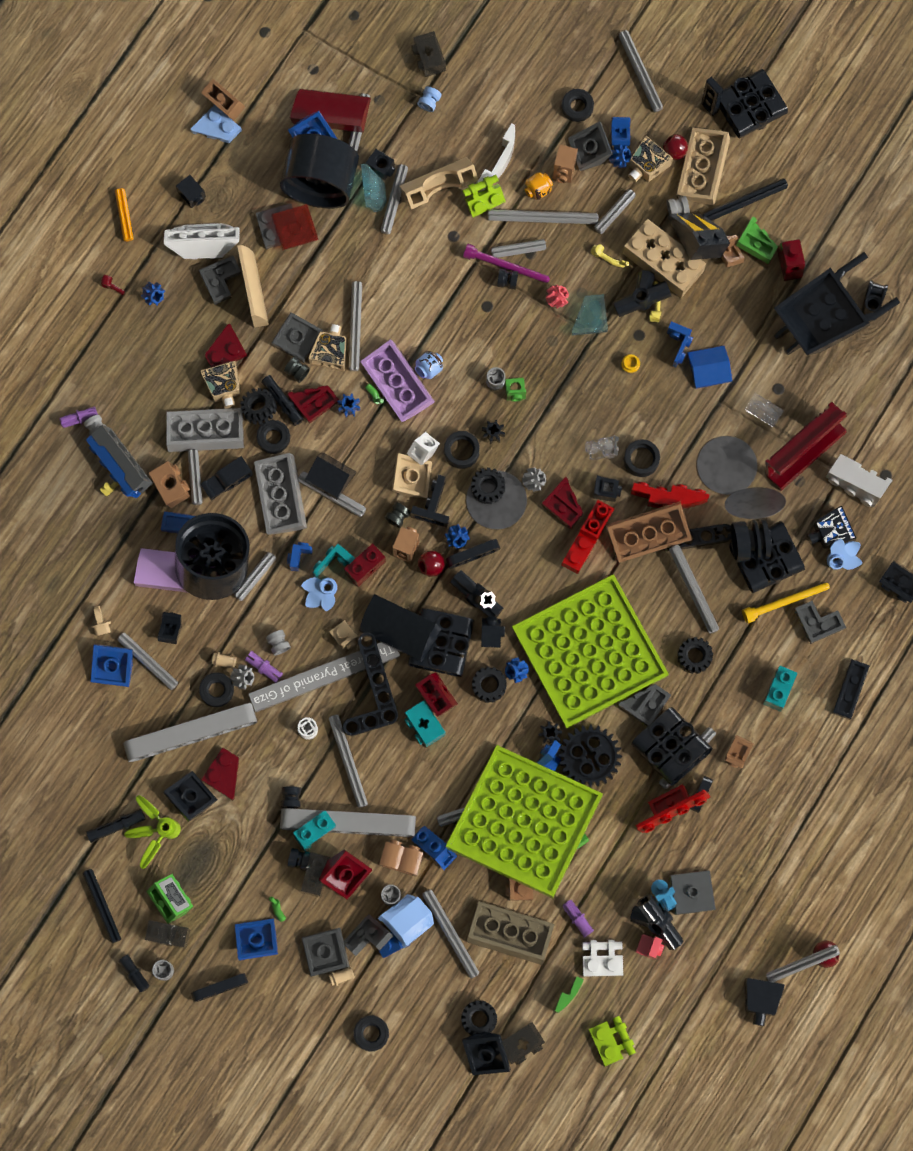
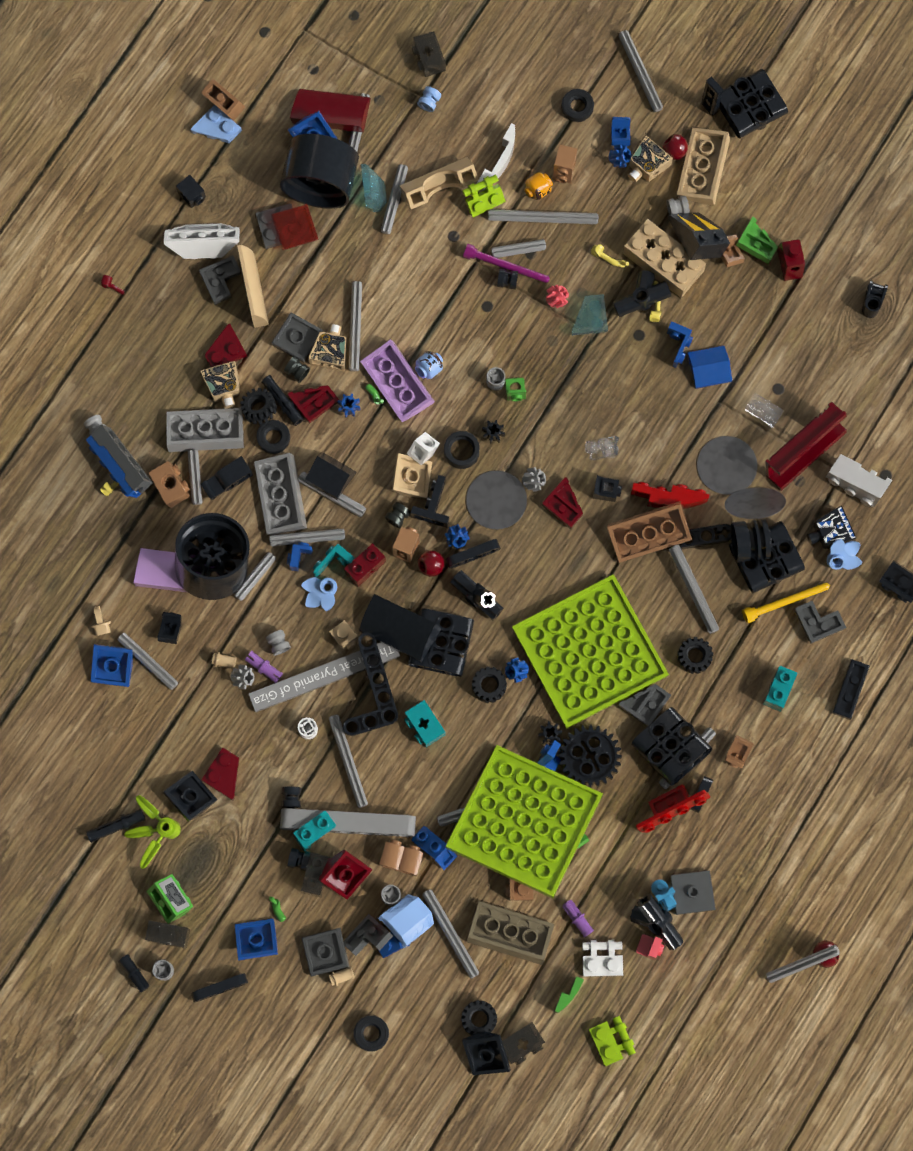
medium lavender axle [60,406,98,428] -> none
black axle [83,869,121,943] -> none
light orange axle [115,188,134,242] -> none
light grey beam [123,703,257,762] -> none
blue gear [141,282,165,305] -> none
blue tile [161,511,195,534] -> none
black tyre [199,672,234,707] -> none
black brick [366,149,395,181] -> none
dark red brick [416,672,458,717] -> none
black tyre [471,467,505,504] -> none
black brick [481,616,505,648] -> none
red slope [561,500,615,574] -> none
dark grey slope [568,121,613,171] -> none
light grey axle [594,189,636,234] -> none
yellow plate [621,354,640,373] -> none
black tyre [623,439,660,477] -> none
black axle [703,178,788,221] -> none
black torso [745,978,785,1026] -> none
black piece [774,252,900,355] -> none
none -> light grey axle [269,529,345,546]

